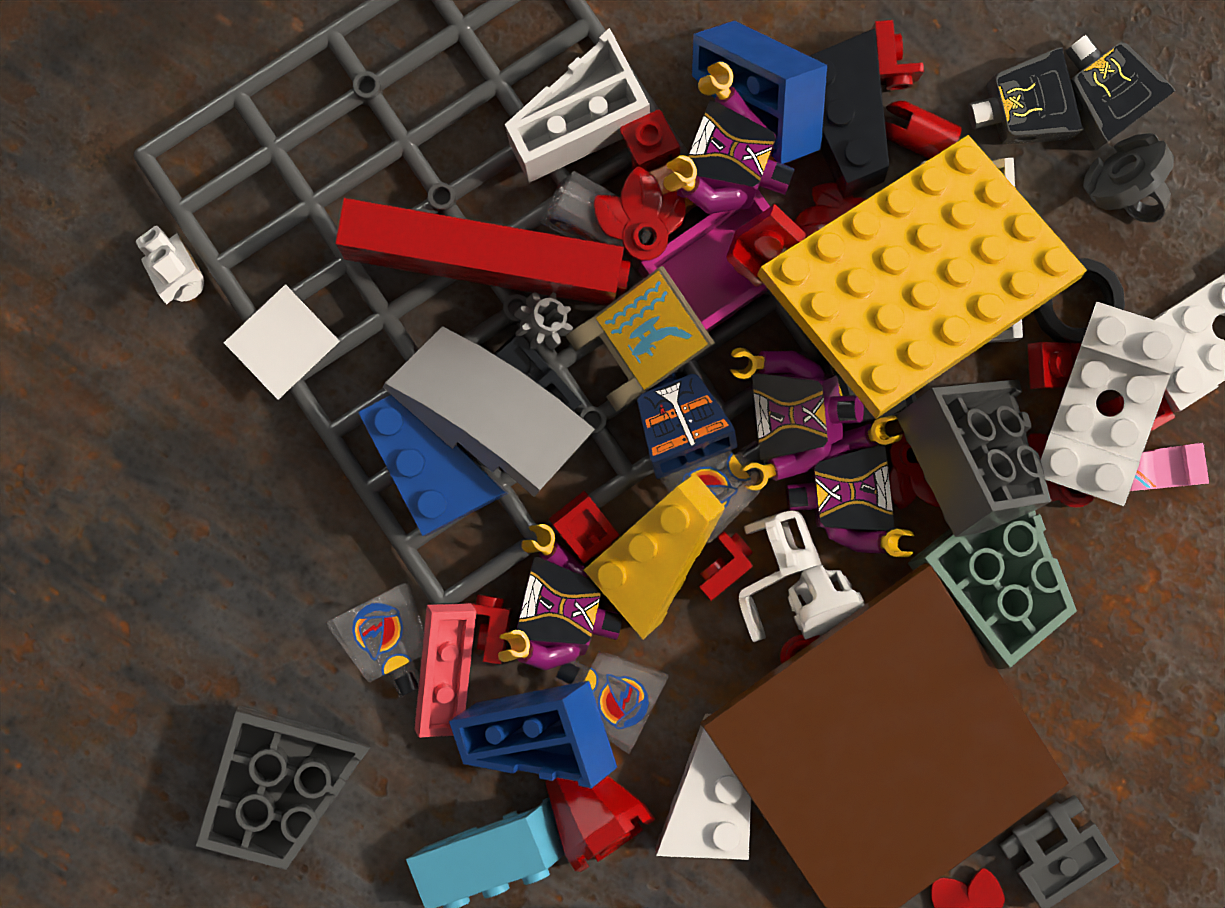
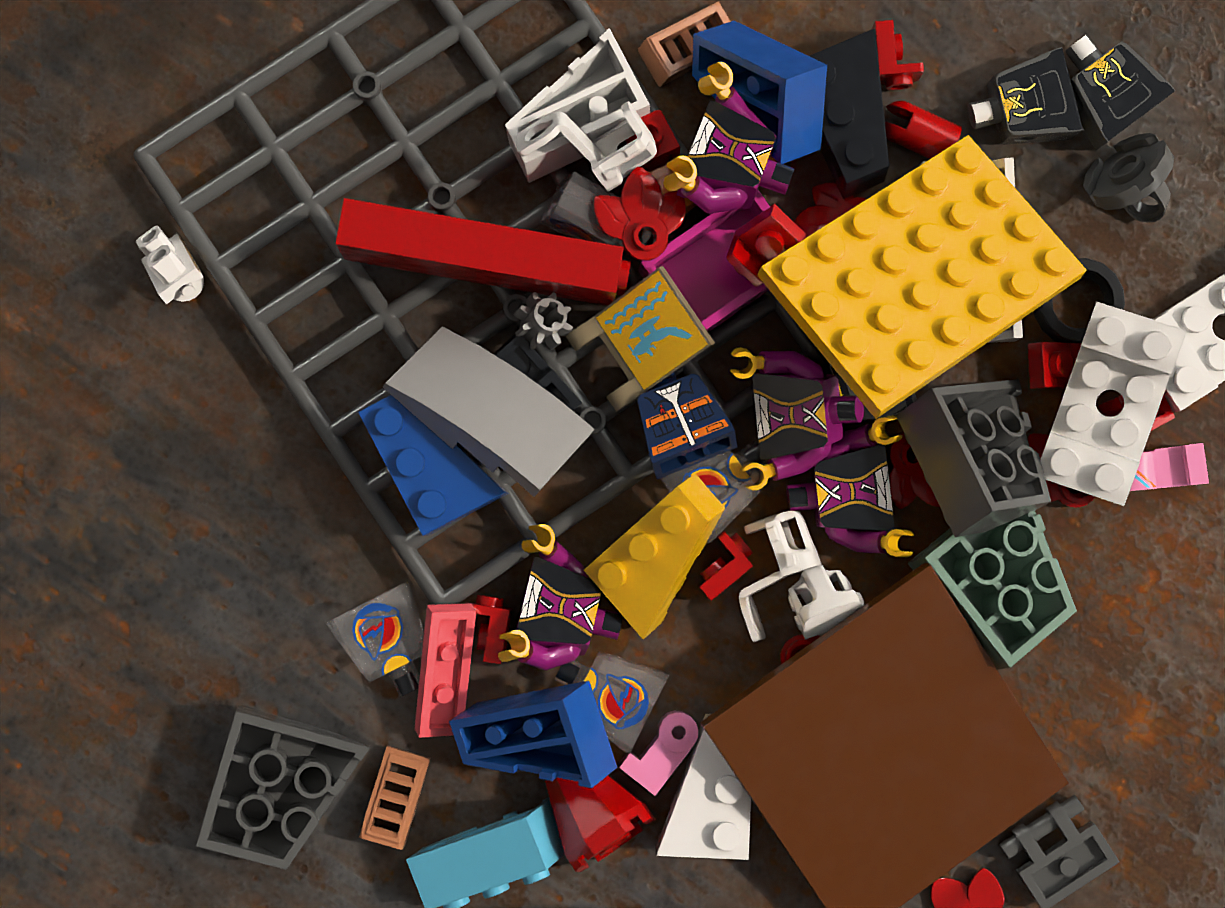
white sticker [224,284,340,400] -> none
red bracket [549,491,619,563] -> none
none -> nougat slope [359,746,431,850]
none -> white piece [516,101,657,192]
none -> bright pink leg [618,710,698,796]
none -> nougat slope [638,1,731,87]

